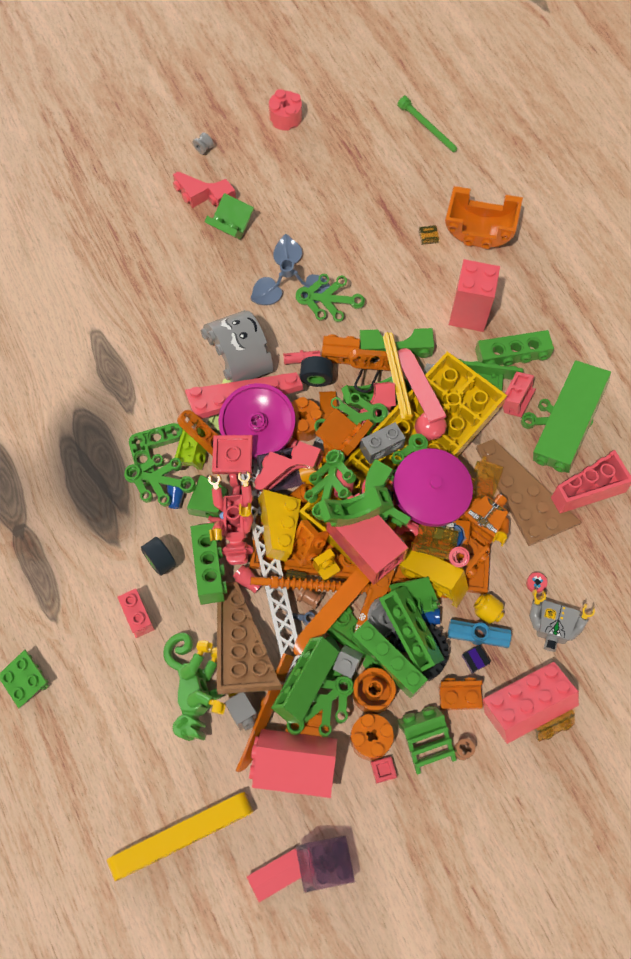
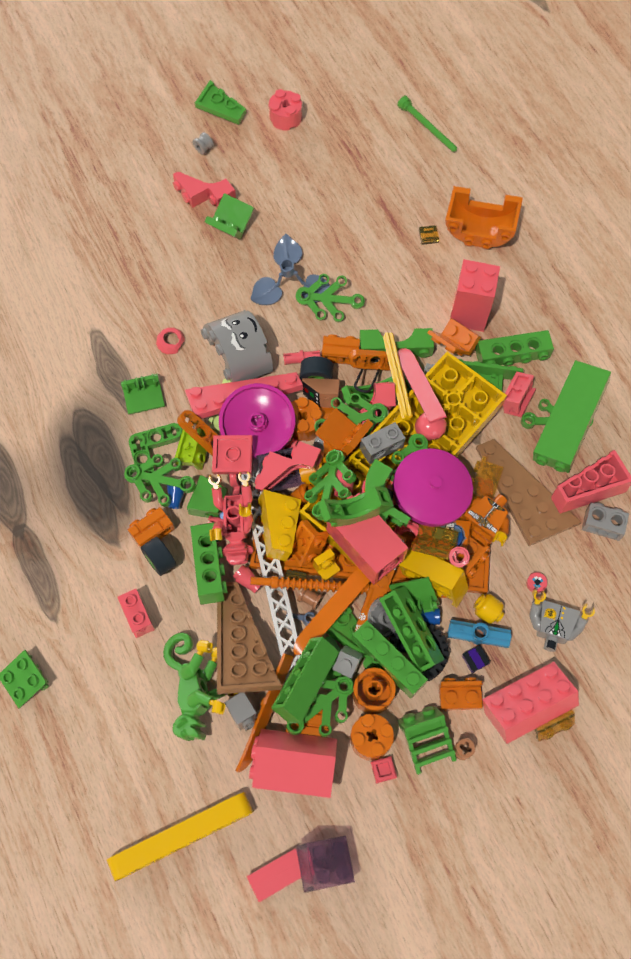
none -> bright green hinge [121,374,165,415]
none -> orange brick [127,507,175,549]
none -> coral piece [156,327,185,354]
none -> bright green wing [195,80,246,125]
none -> nougat slope [302,378,340,408]
none -> orange bracket [427,318,481,356]
none -> light grey brick [581,503,629,541]

